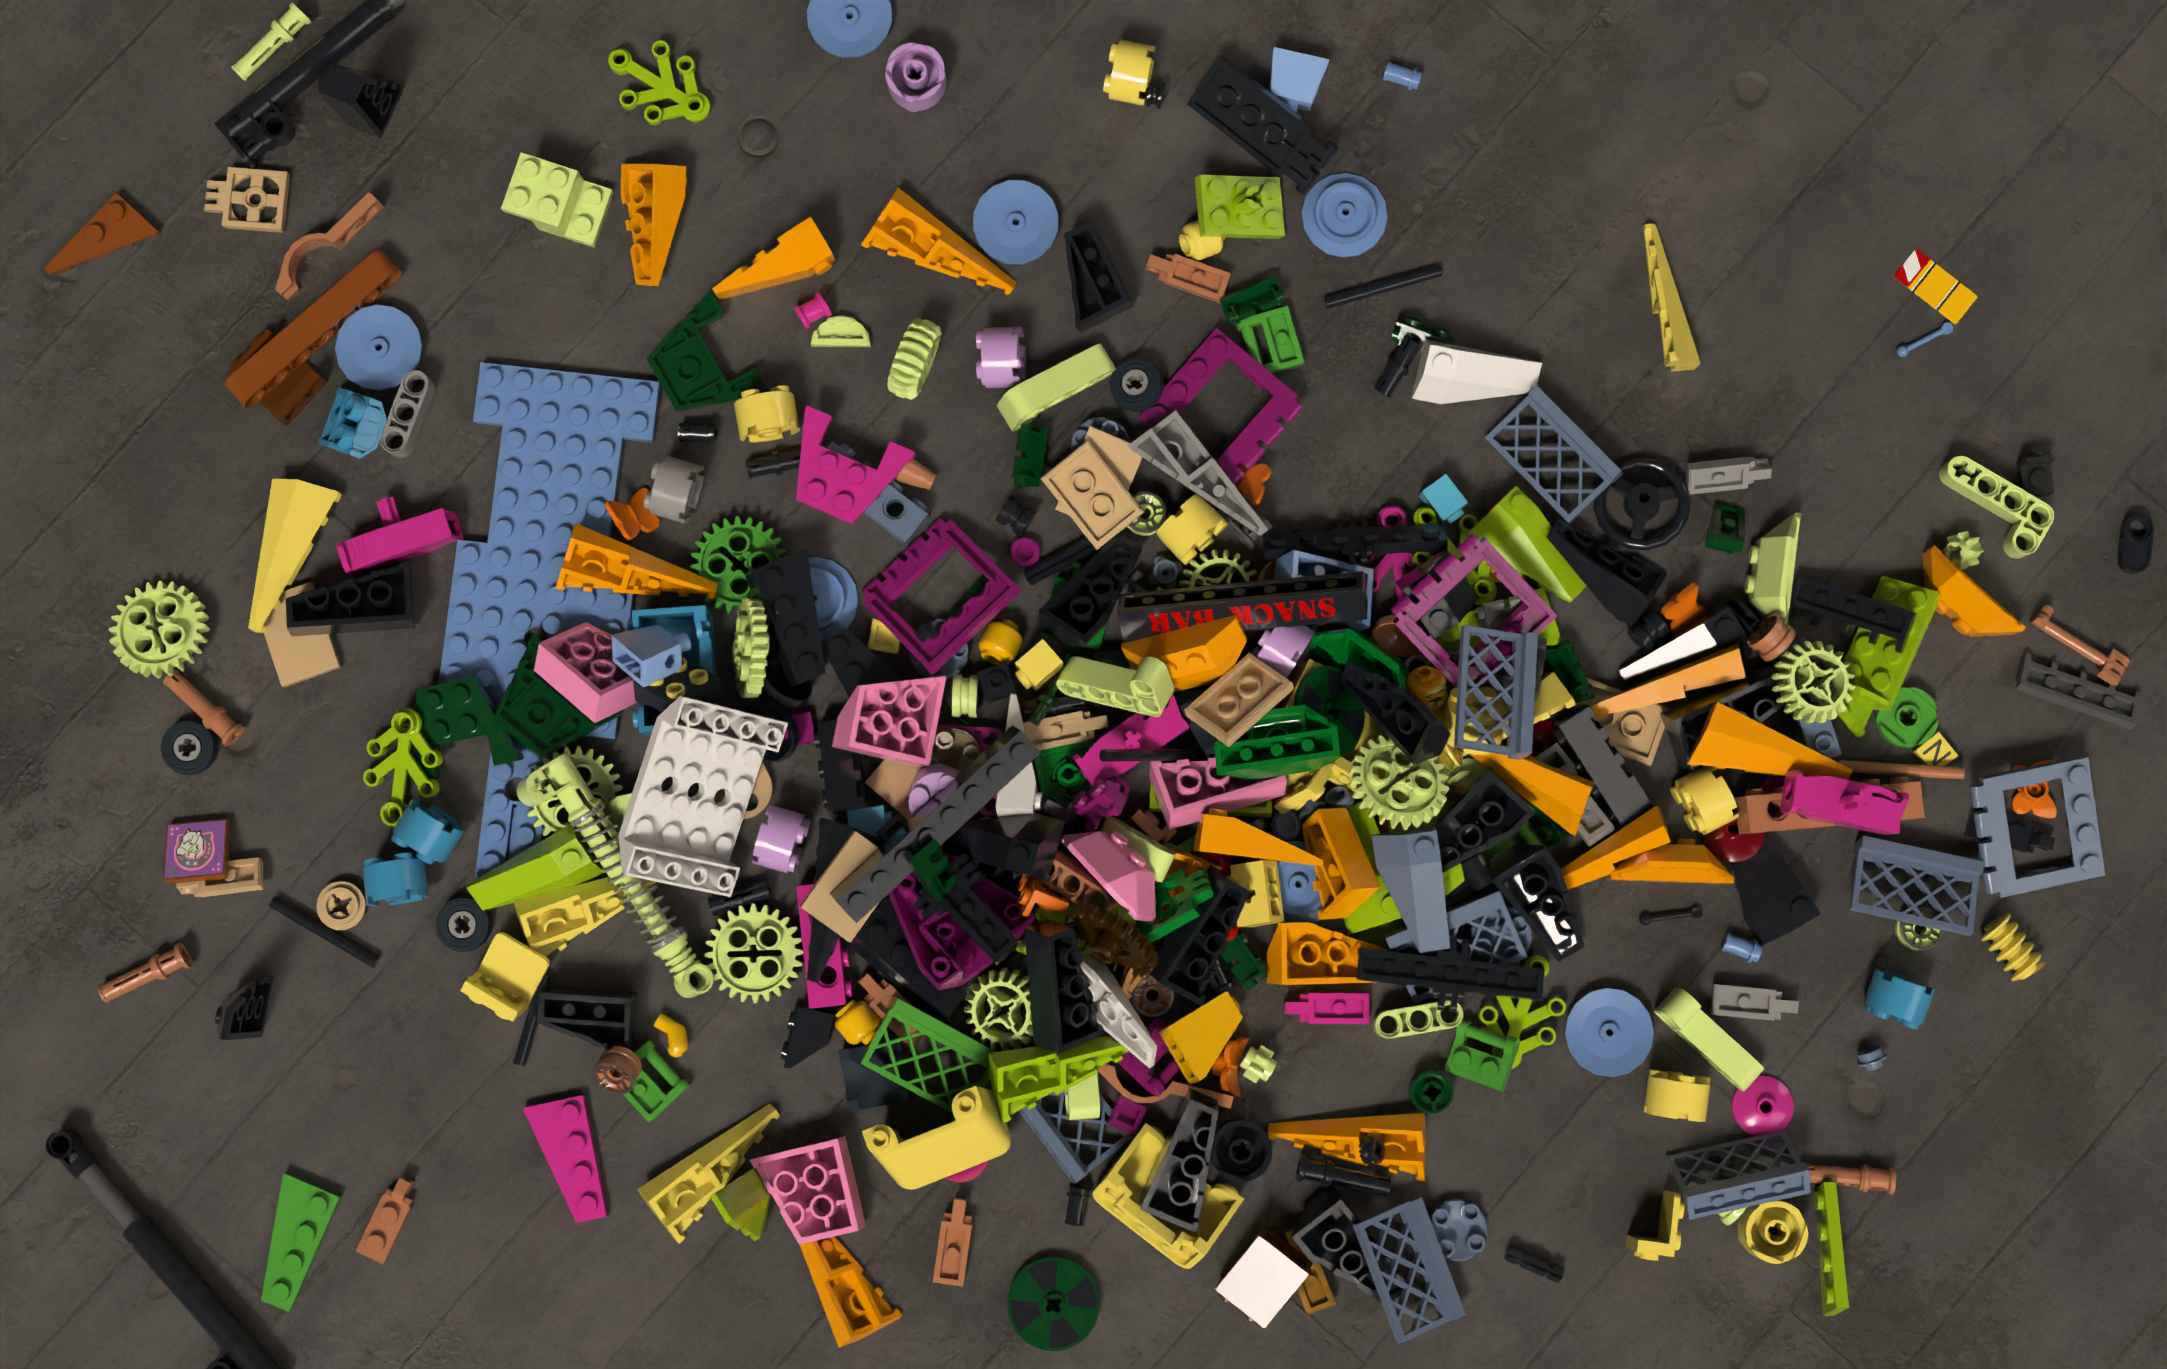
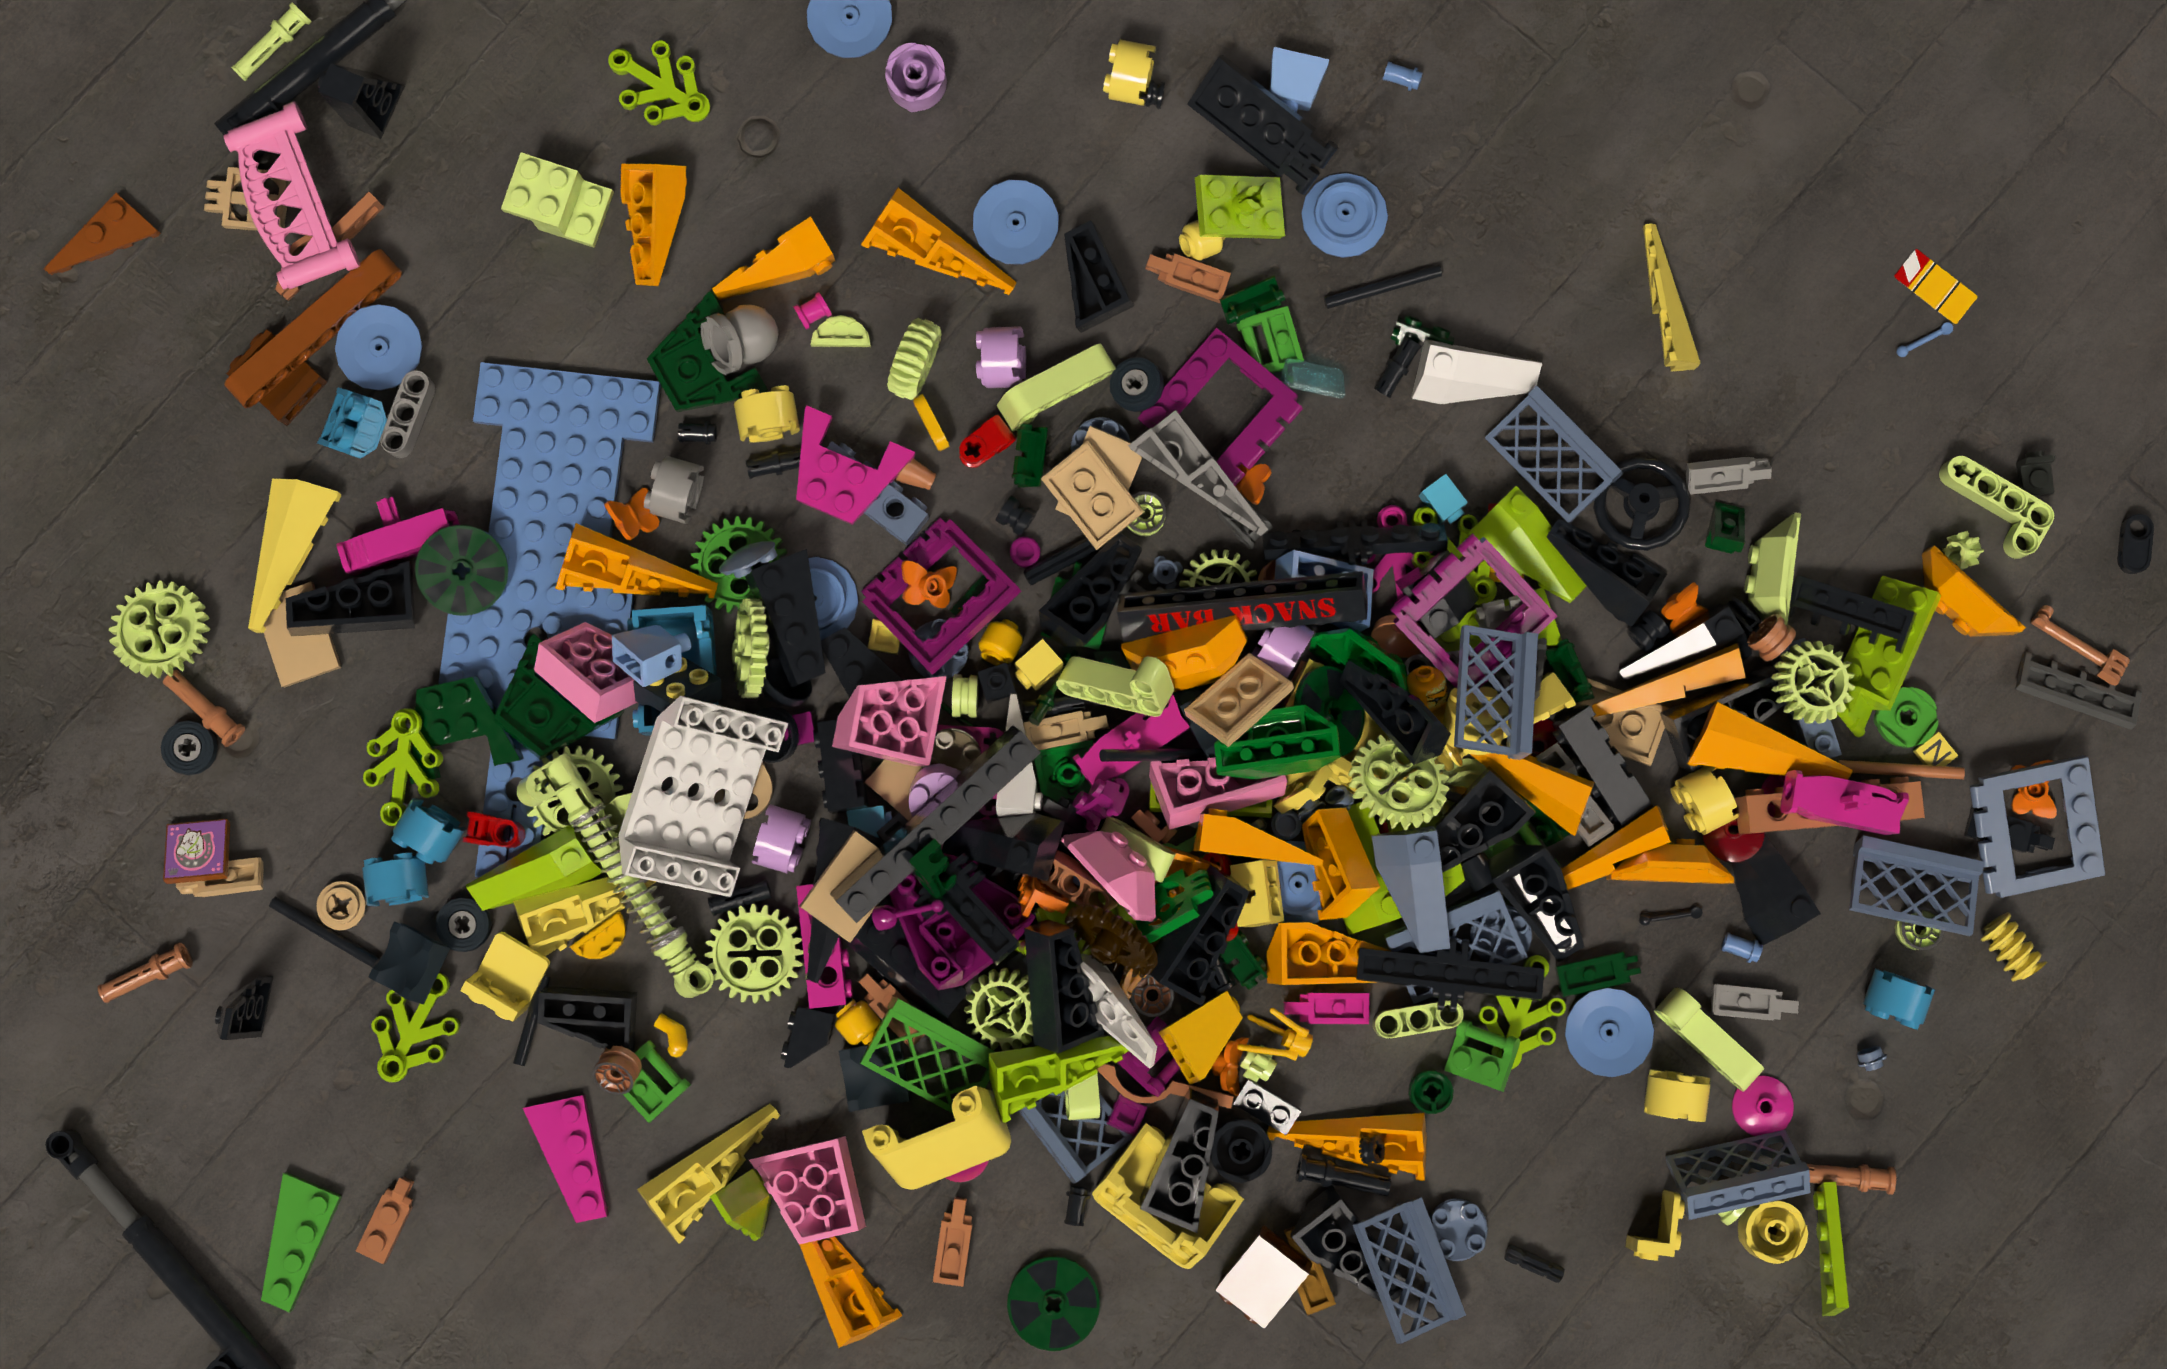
light yellow brick [1156,494,1229,565] -> none
none -> bright pink piece [223,101,360,290]
none -> black brick [368,921,450,1005]
none -> lime plant [371,973,460,1082]
none -> dark green piece [415,525,509,616]
none -> red piece [462,812,525,848]
none -> yellow tile [570,911,626,959]
none -> light grey tile [701,304,779,375]
none -> sand blue dish [719,541,777,578]
none -> magenta hinge [872,900,944,931]
none -> orange animal [901,560,957,608]
none -> yellow tile [912,394,950,452]
none -> red piece [959,414,1017,468]
none -> hinge [1233,1078,1302,1135]
none -> yellow plant [1237,1007,1313,1061]
none -> clear light blue slope [1281,358,1345,399]
none -> dark green hinge [1555,952,1642,997]

